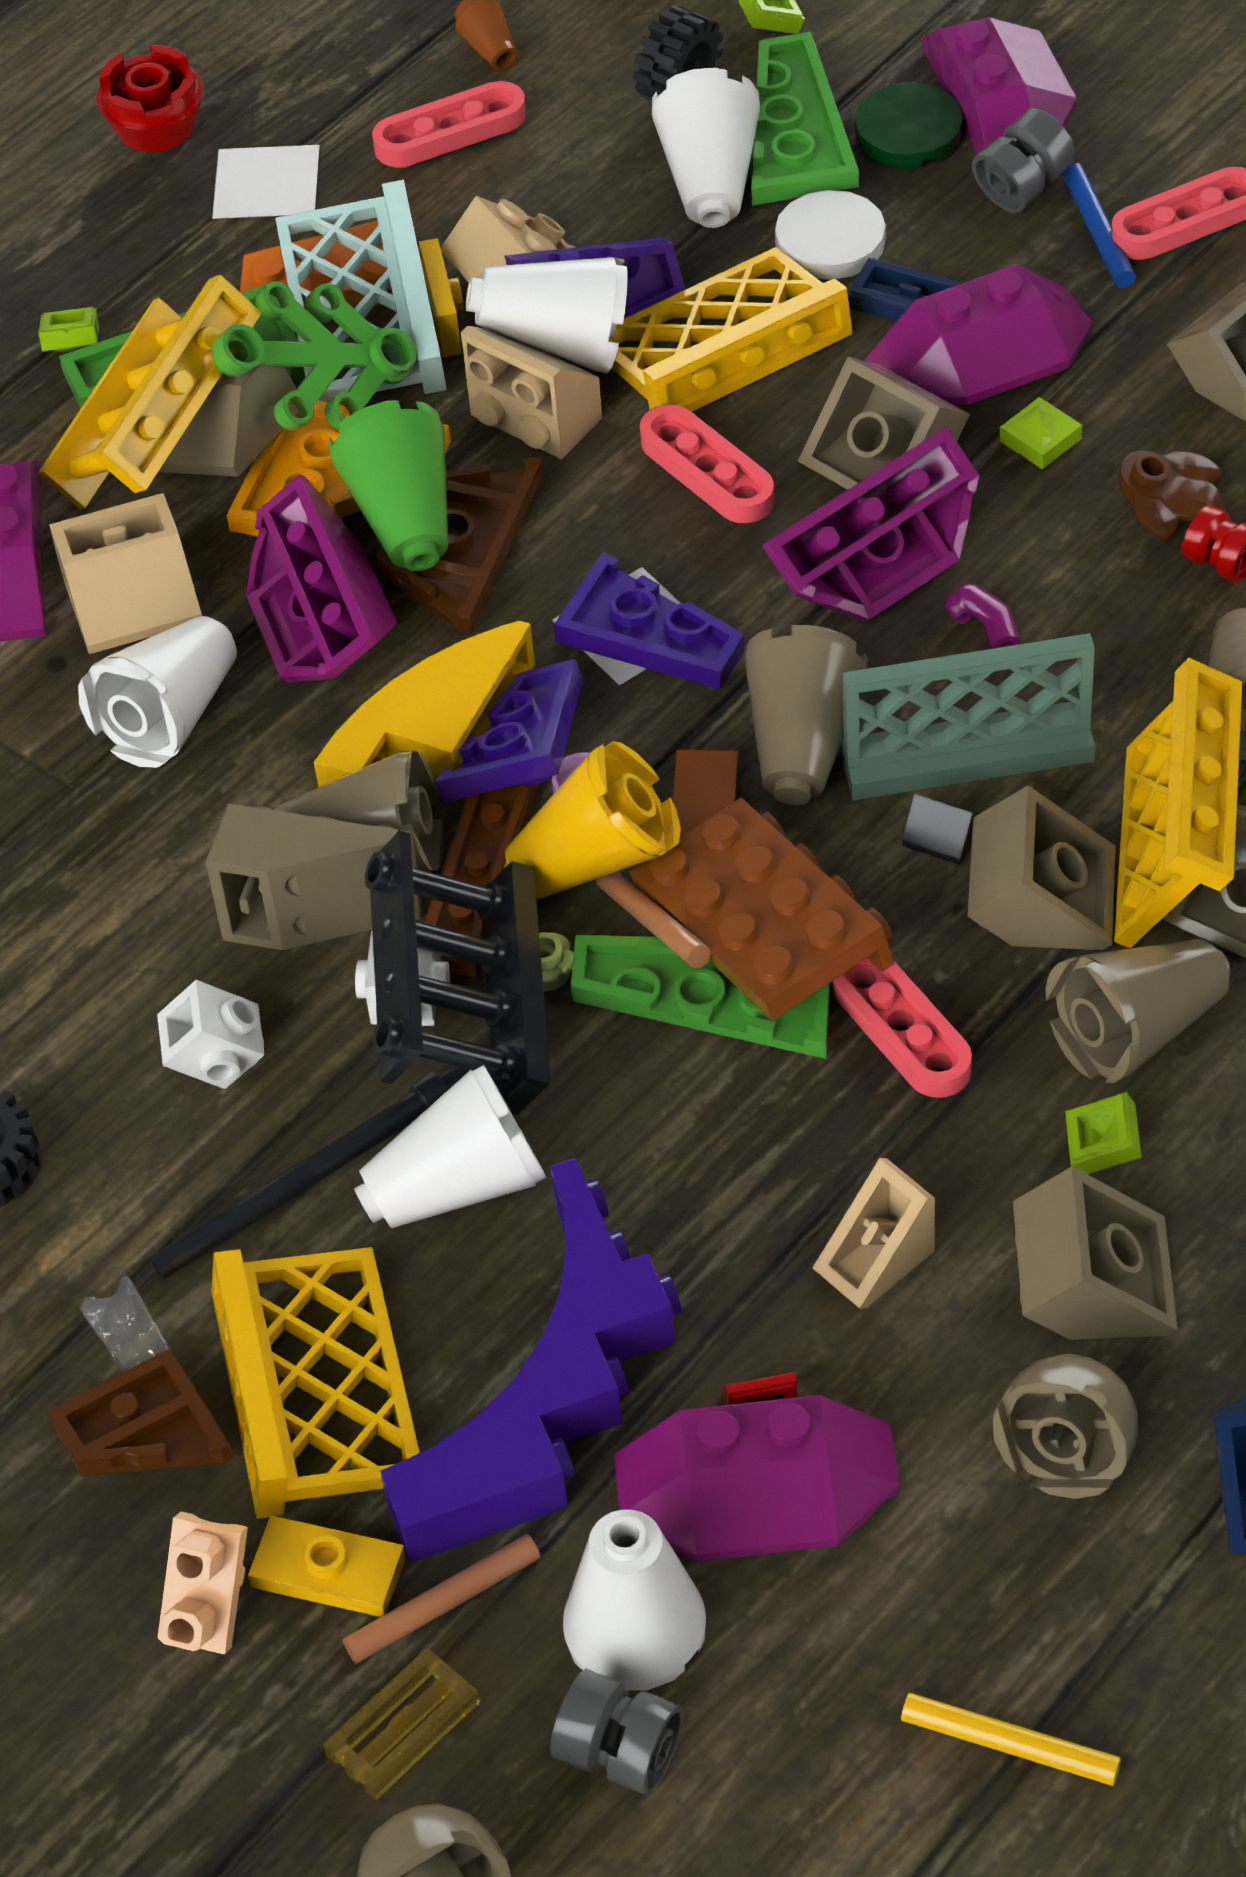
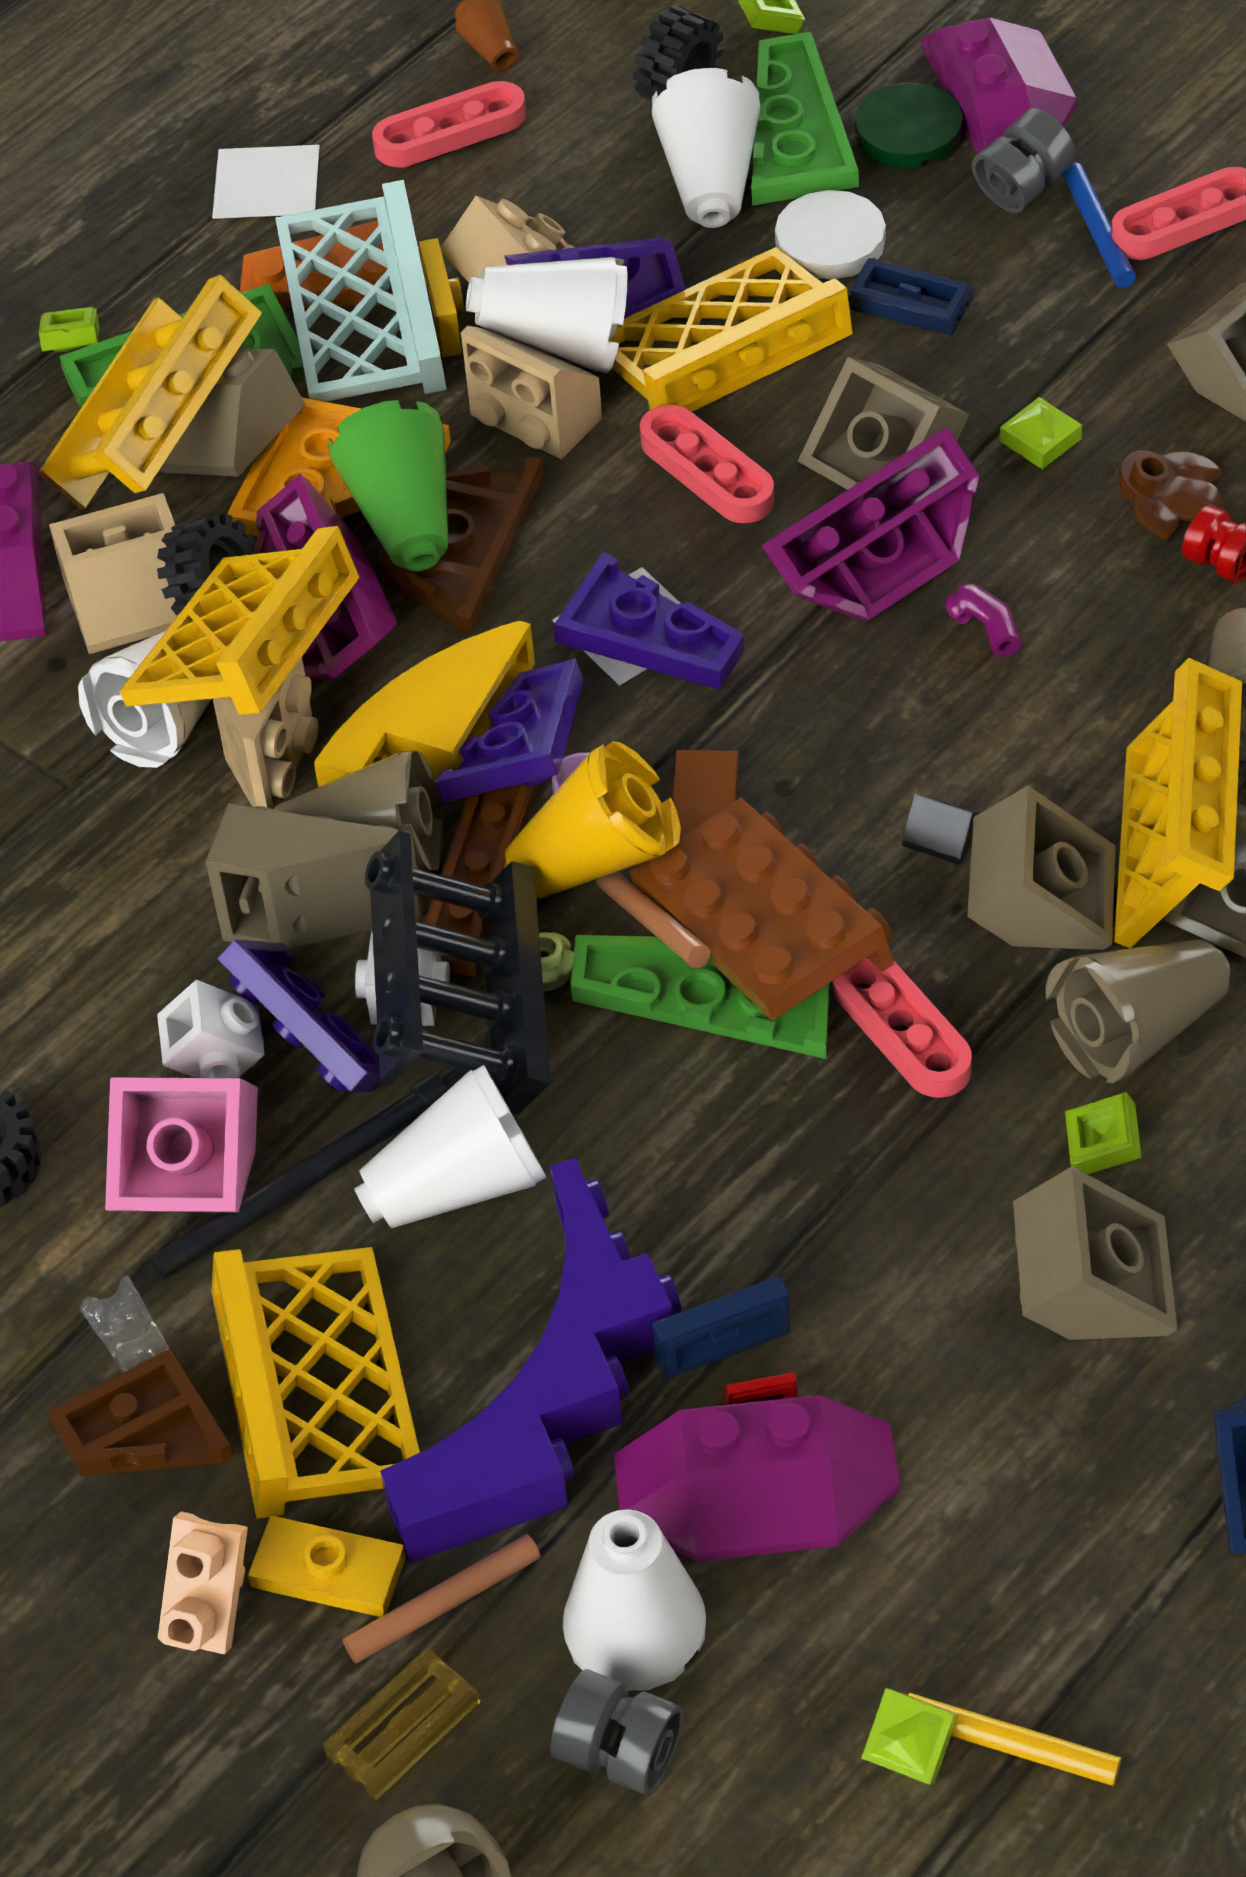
red cone [97,45,203,152] -> none
bright green plant [212,281,417,431] -> none
dark tan cone [745,625,868,805] -> none
tan slope [813,1158,935,1309] -> none
sand green fence [840,633,1096,801] -> none
magenta wedge [864,264,1093,405] -> none
dark tan cylinder [992,1354,1138,1499] -> none
none -> bright pink slope [105,1078,258,1212]
none -> yellow fence [119,526,359,715]
none -> black tyre [157,513,261,615]
none -> tan slope [212,657,319,810]
none -> dark purple wing [217,940,382,1092]
none -> dark blue tile [652,1276,790,1379]
none -> lime tile [861,1688,959,1785]

